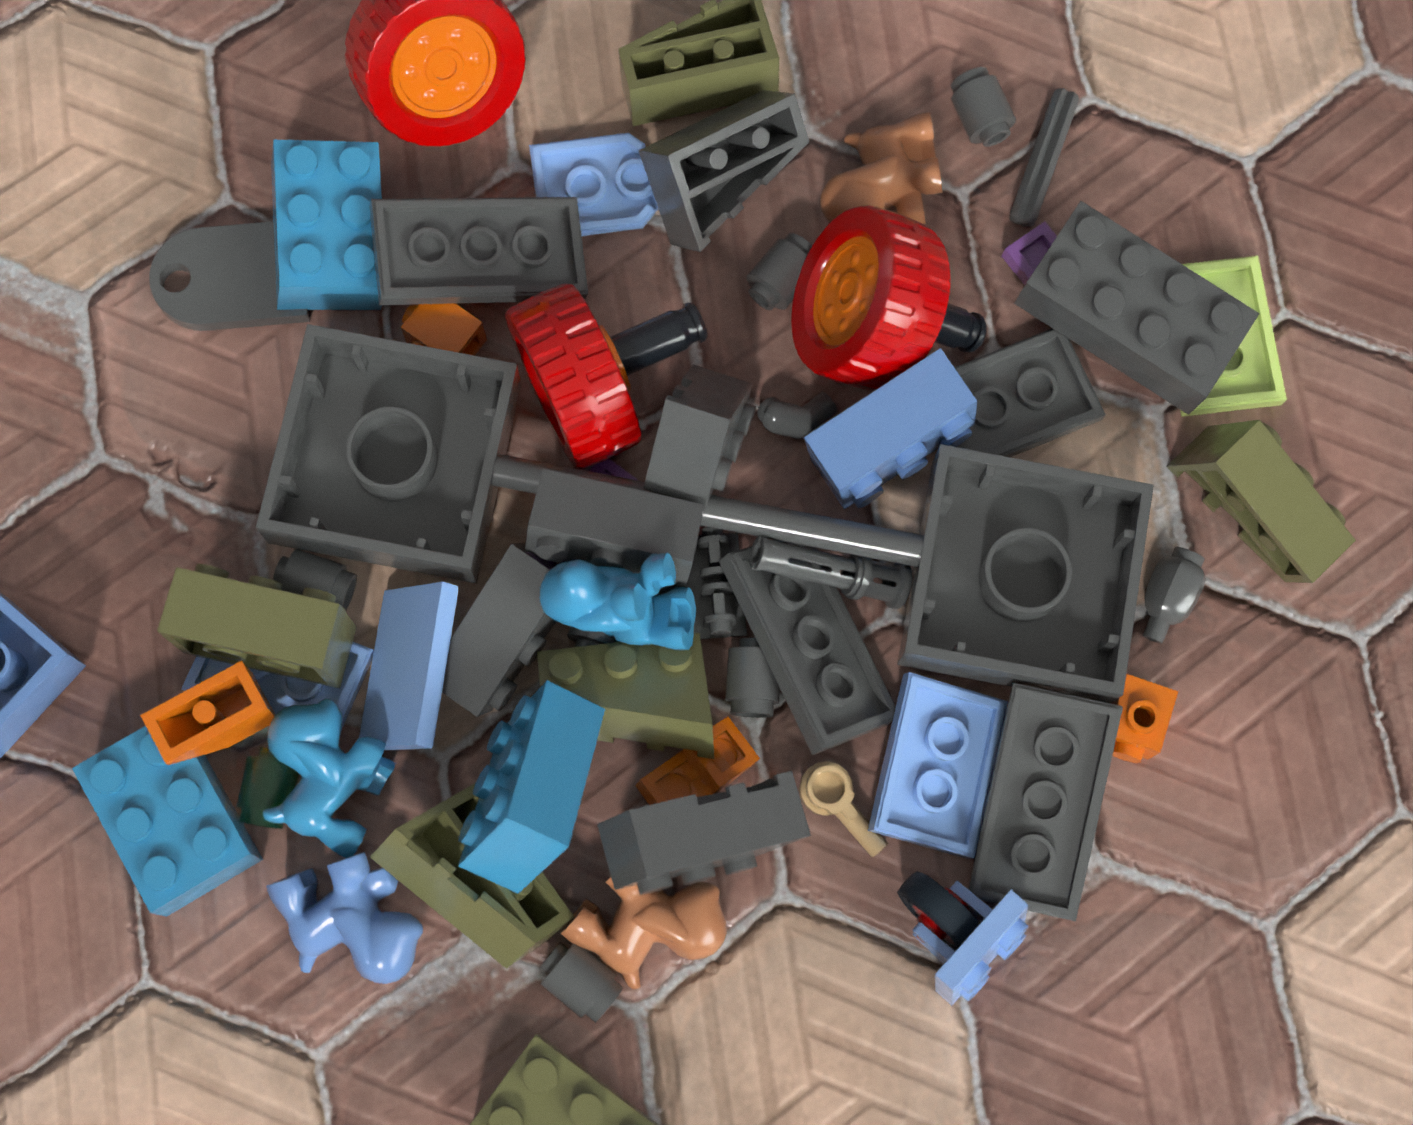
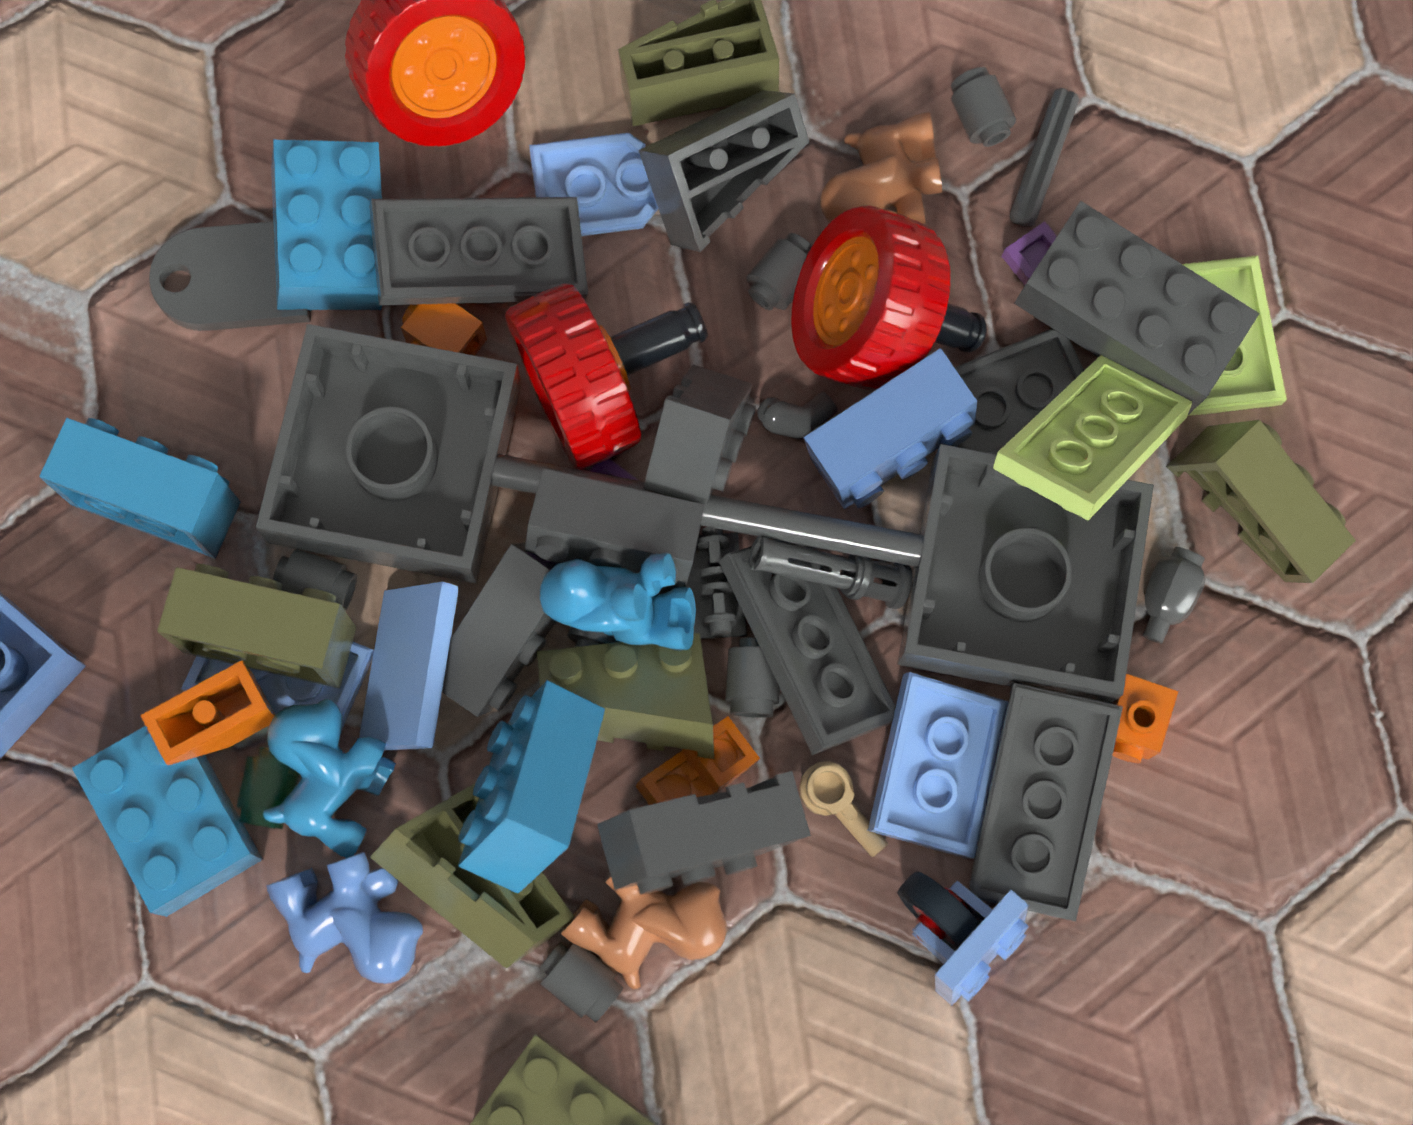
none -> dark azure brick [39,418,241,559]
none -> yellowish green plate [993,355,1192,520]

